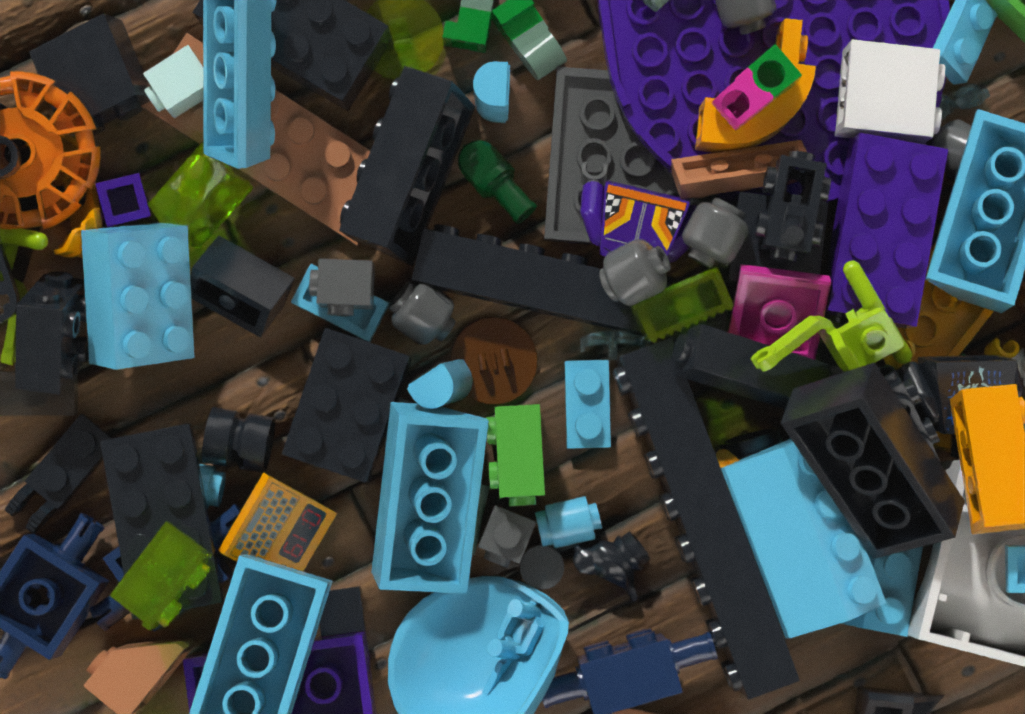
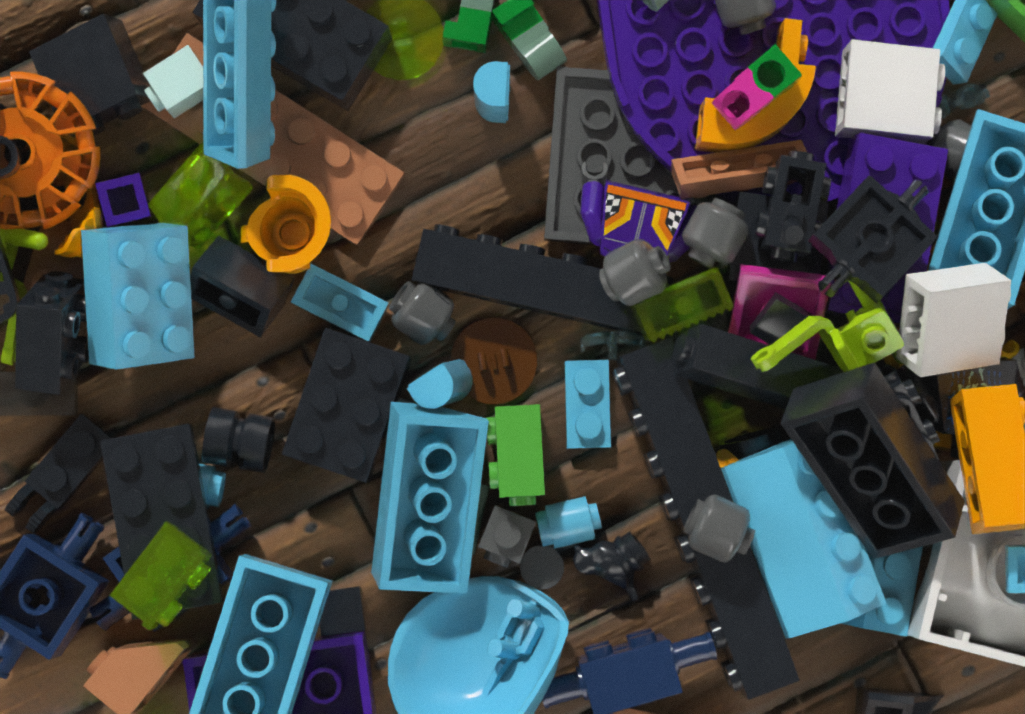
tile [218,472,337,571] -> none
dark grey brick [309,259,375,316] -> none
black slope [339,66,476,266] -> none
dark green arm [458,140,537,224] -> none
none -> light orange helmet [241,175,331,274]
none -> dark grey head [683,495,756,562]
none -> black tile [750,292,813,345]
none -> black plate [808,175,938,303]
none -> white brick [896,263,1011,377]

